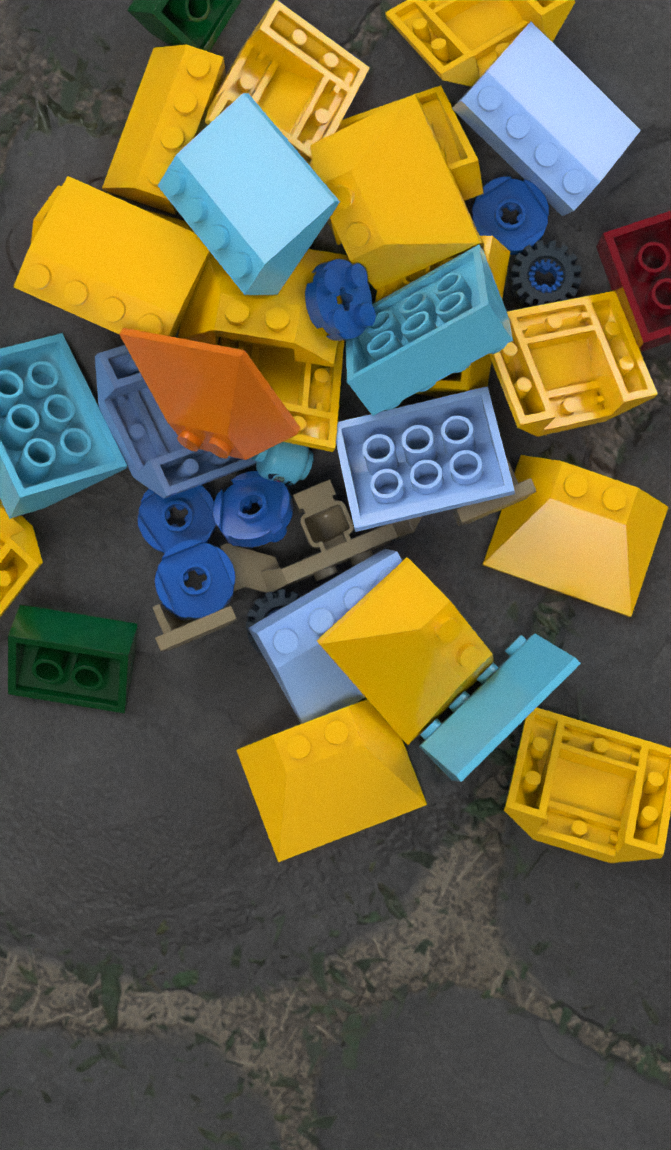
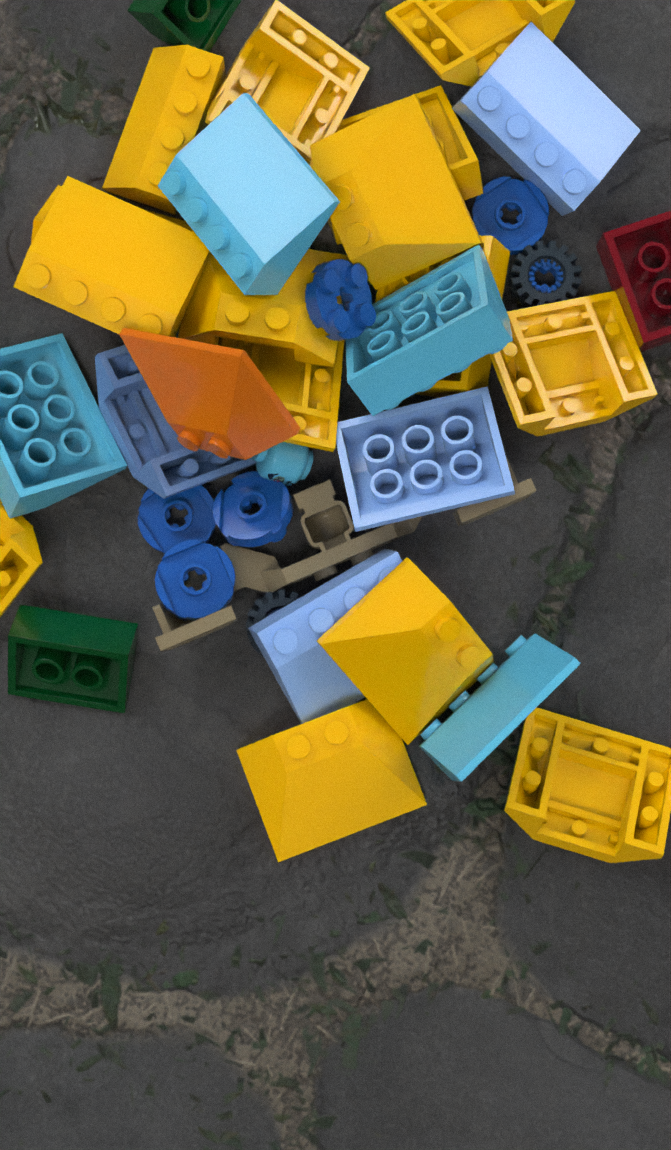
yellow slope [482,455,668,617] -> none

